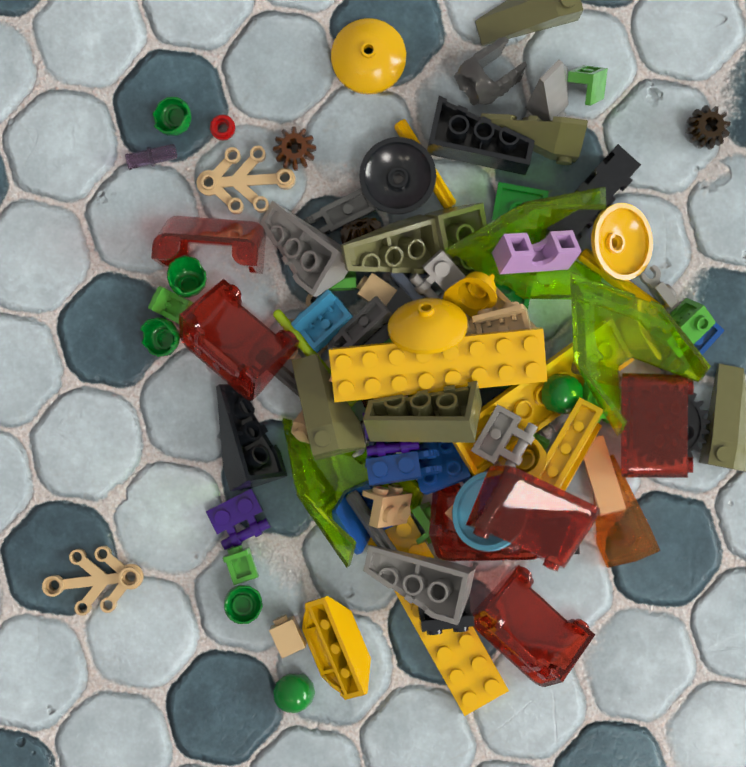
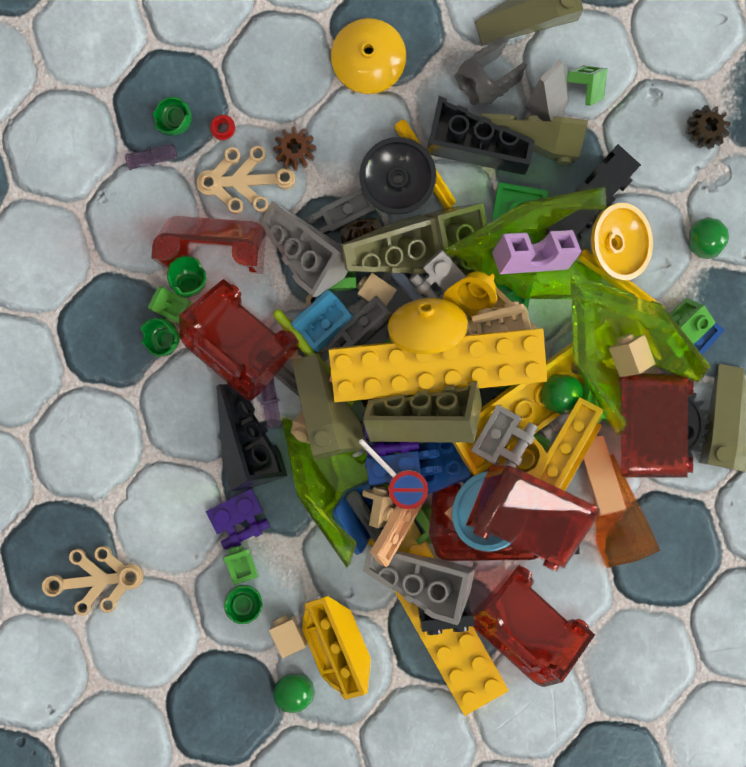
light grey plate [639,265,679,310] -> none
none -> clear purple axle [258,377,282,428]
none -> piece [359,439,428,509]
none -> light nougat tile [370,502,424,567]
none -> tan brick [609,333,655,377]
none -> green hair [689,217,729,259]

